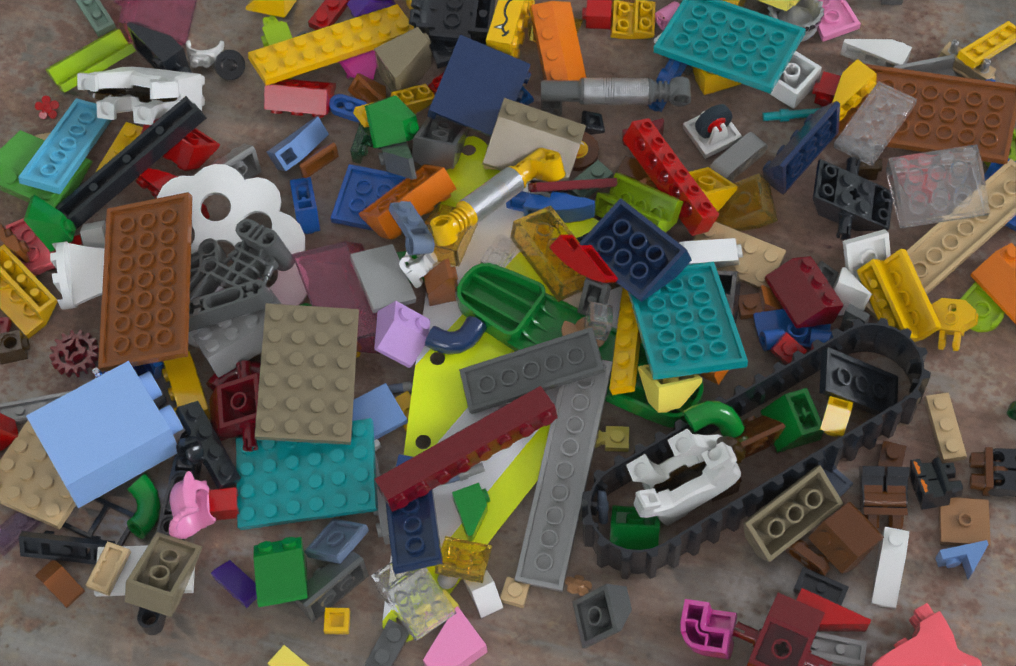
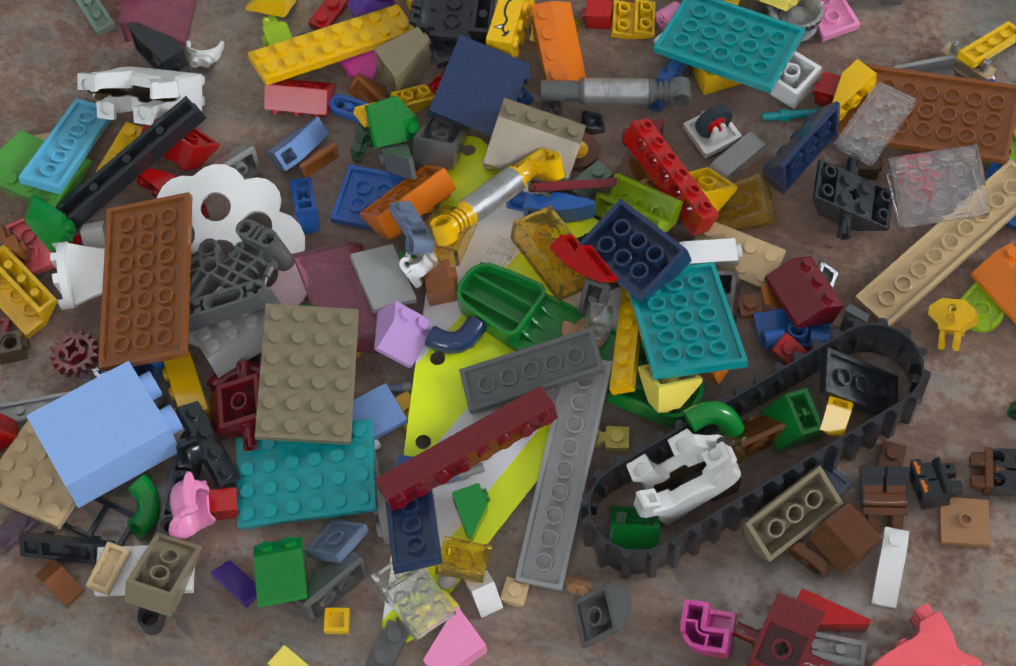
red plant [35,96,59,119] -> none
lime slope [45,28,136,93] -> none
black plate [214,50,245,80] -> none
sand blue piece [597,490,609,524] -> none
black plate [793,567,849,606] -> none
white slope [833,267,872,316] -> none
white slope [840,39,912,68] -> none
white tile [843,229,891,281] -> none
yellow slope [856,249,942,342] -> none
tan plate [924,392,967,463] -> none
medium blue slope [935,540,989,580] -> none

